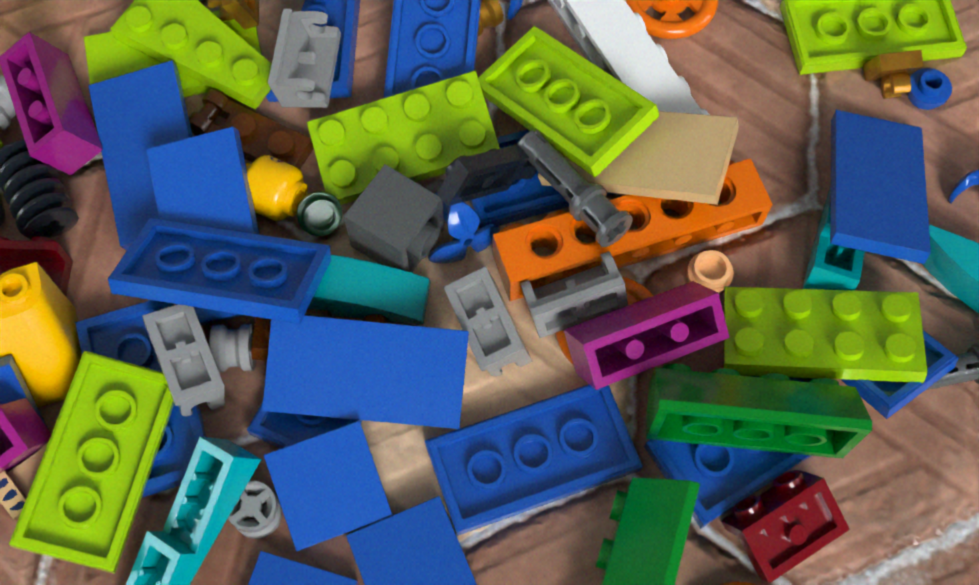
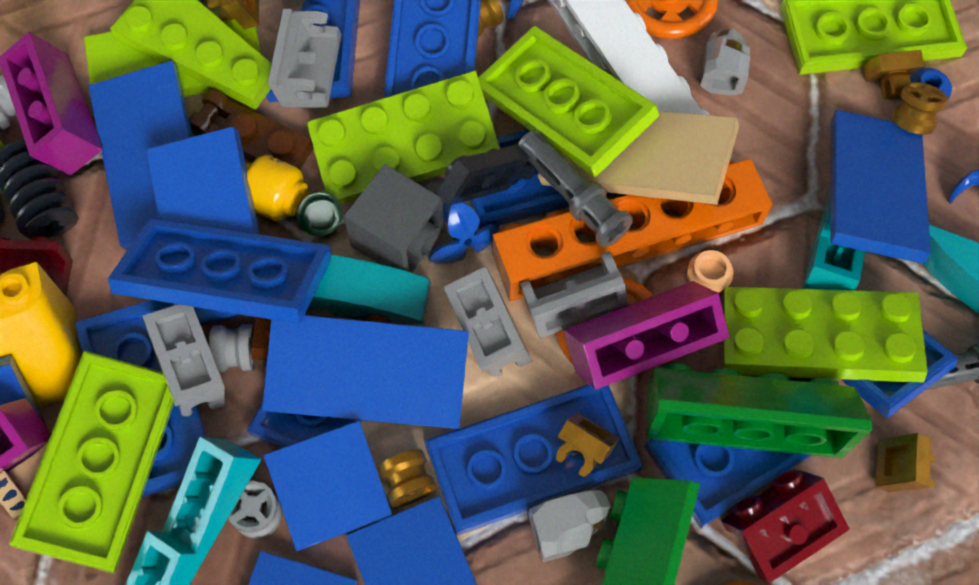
none -> pearl gold wheel [377,449,437,507]
none -> light grey rock [528,490,611,562]
none -> pearl gold tile [556,412,619,477]
none -> light grey rock [700,29,750,96]
none -> pearl gold tile [876,433,936,492]
none -> pearl gold wheel [892,82,948,135]

